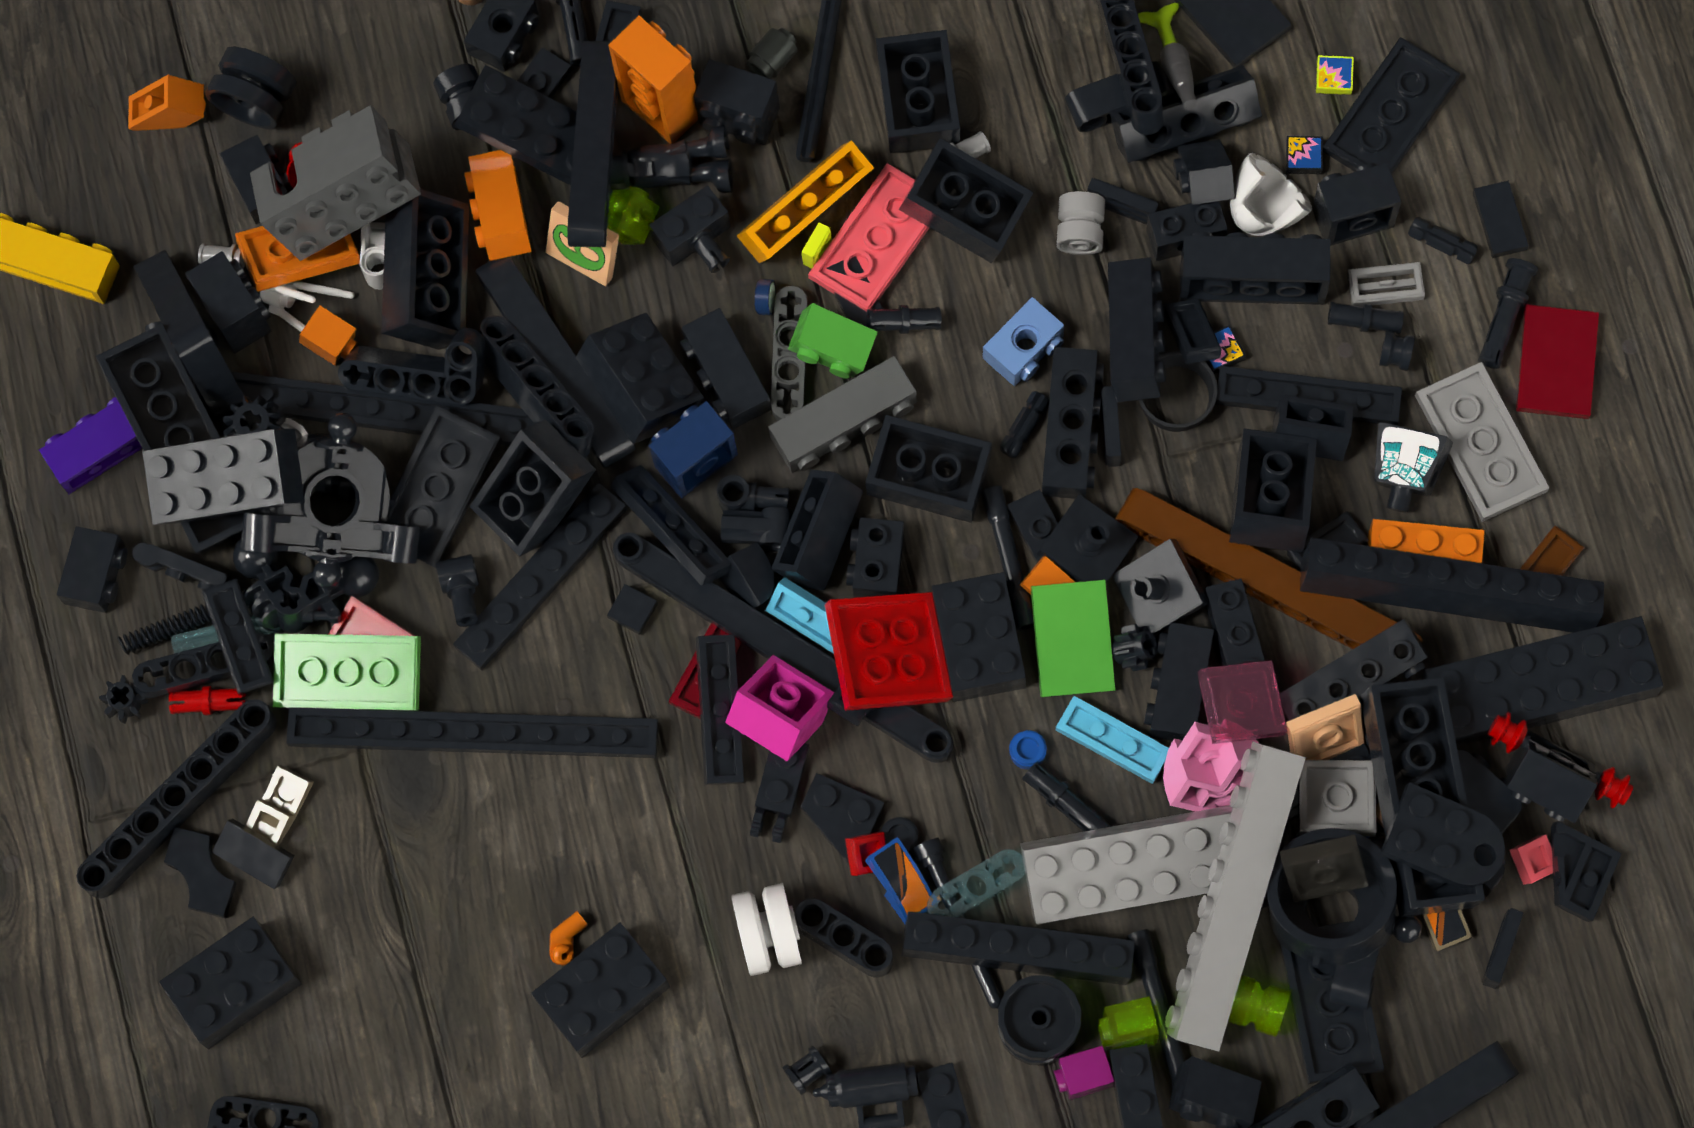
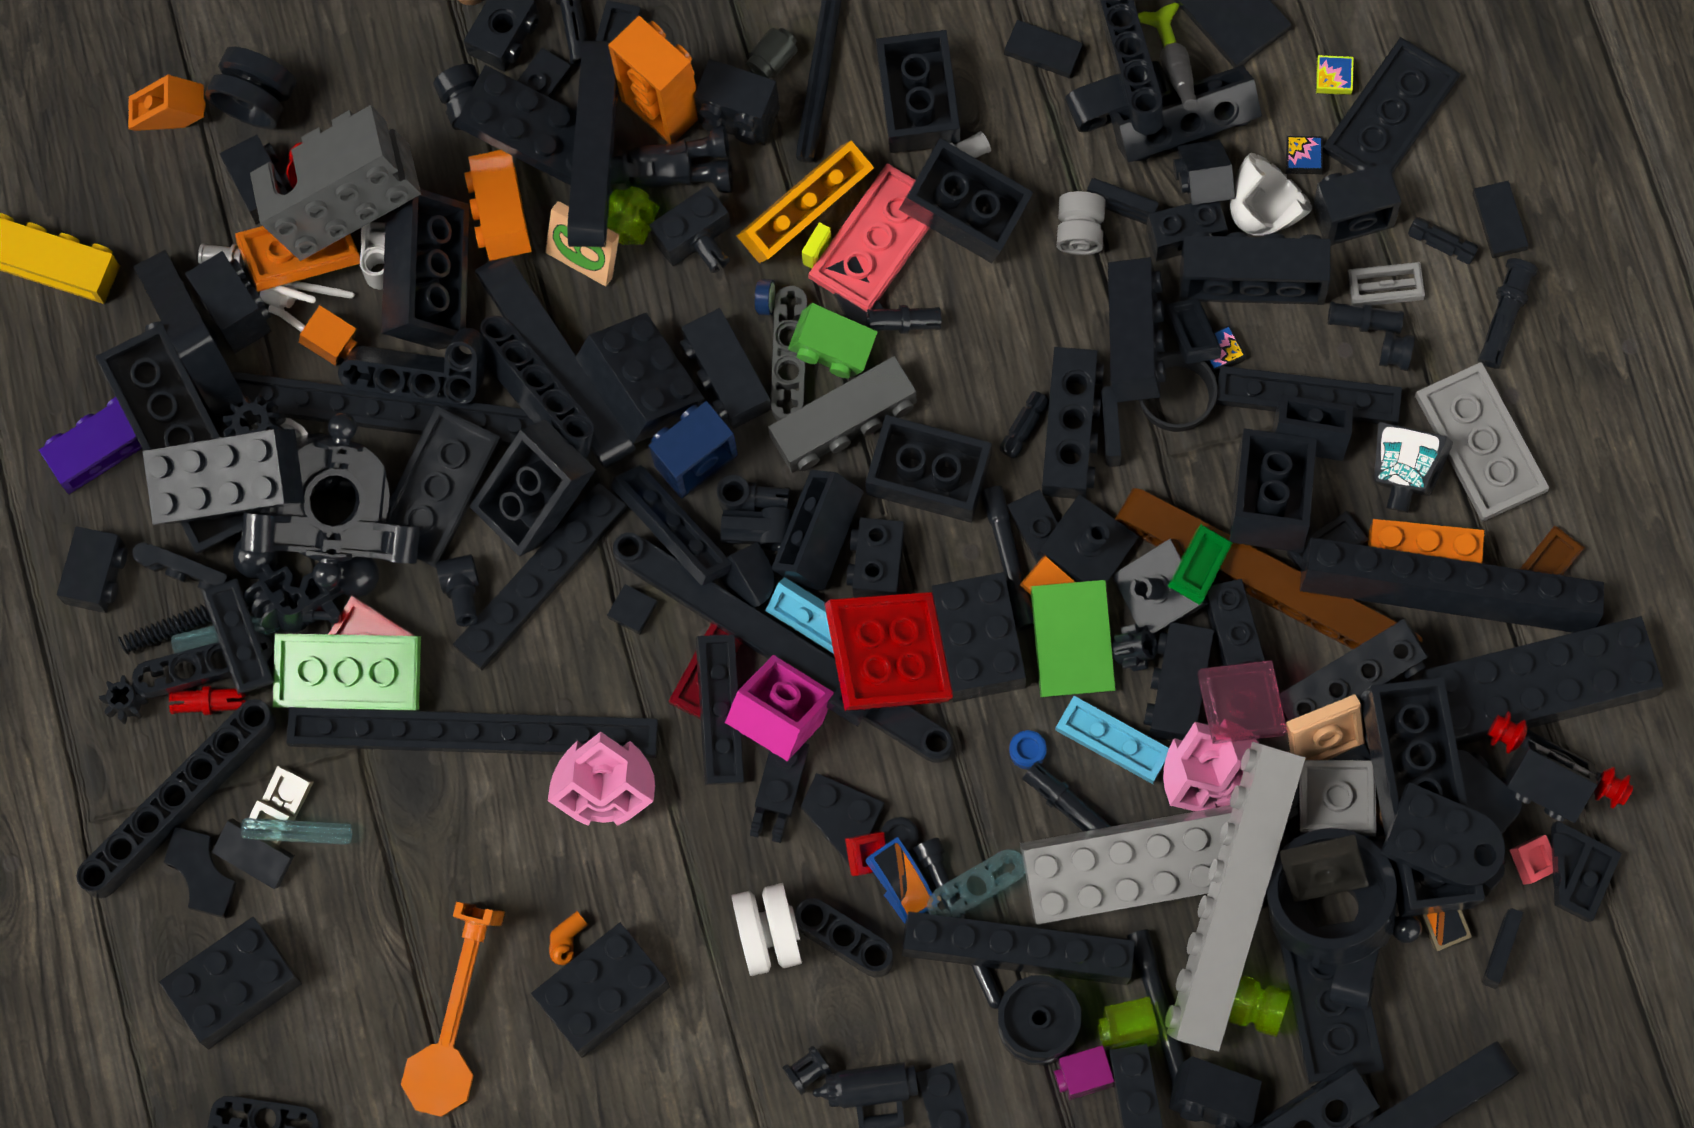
medium blue brick [983,297,1064,387] -> none
dark red tile [1516,305,1599,419] -> none
none -> clear light blue axle [241,818,352,845]
none -> orange piece [401,901,505,1117]
none -> bright pink brick [548,732,655,826]
none -> black tile [1004,20,1083,78]
none -> green tile [1168,524,1232,605]

